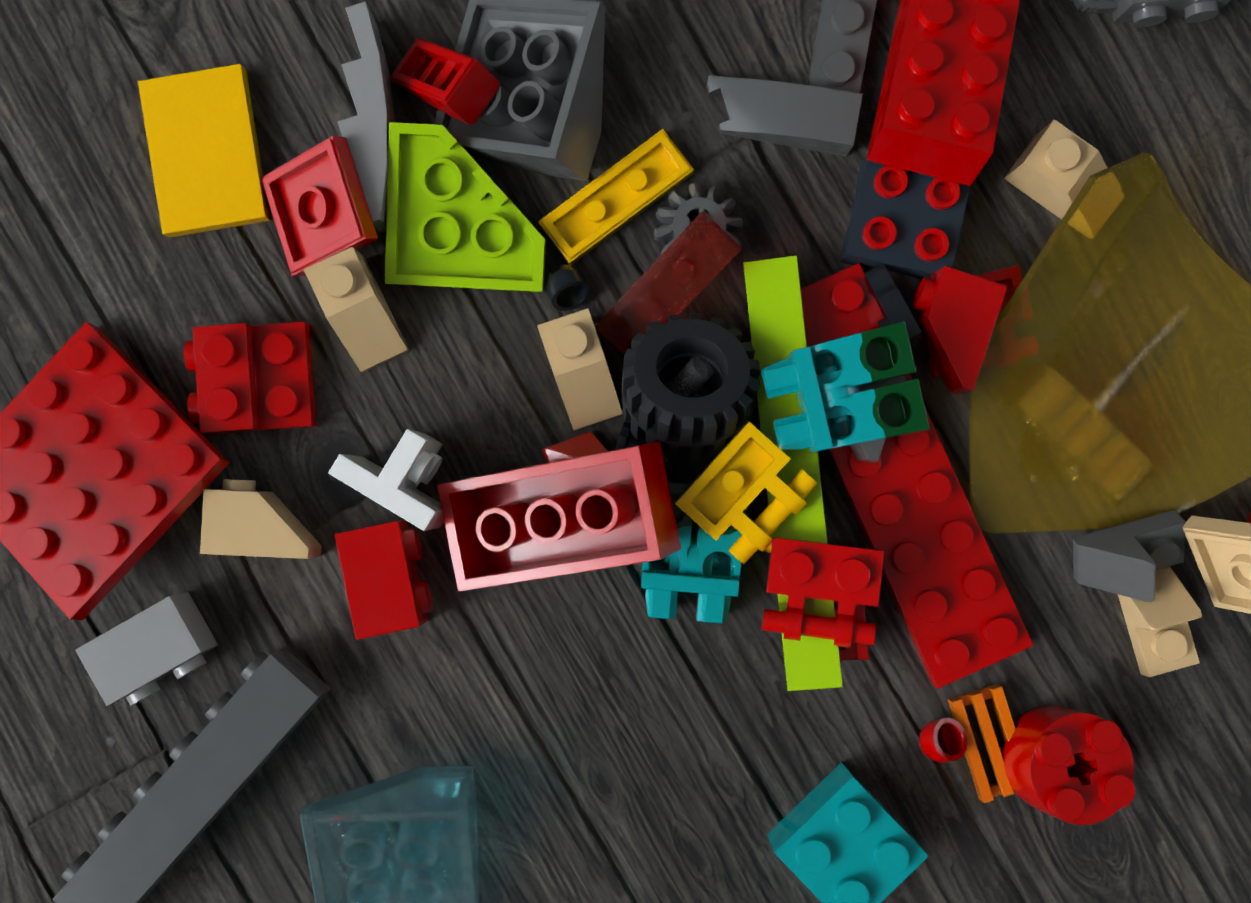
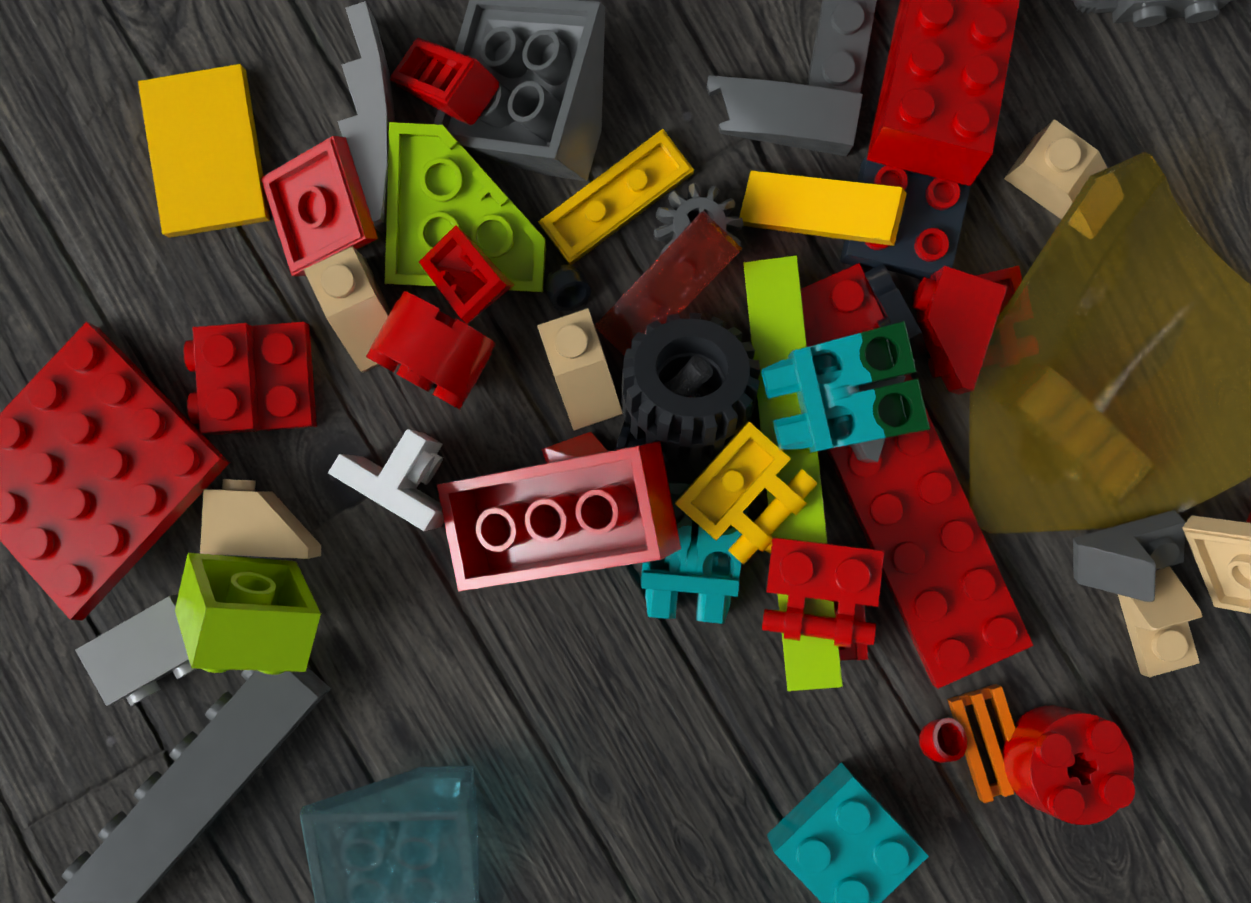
red brick [334,520,433,640] -> none
none -> lime brick [175,553,321,675]
none -> red brick [365,291,496,410]
none -> red slope [419,225,514,324]
none -> yellow tile [739,171,907,246]

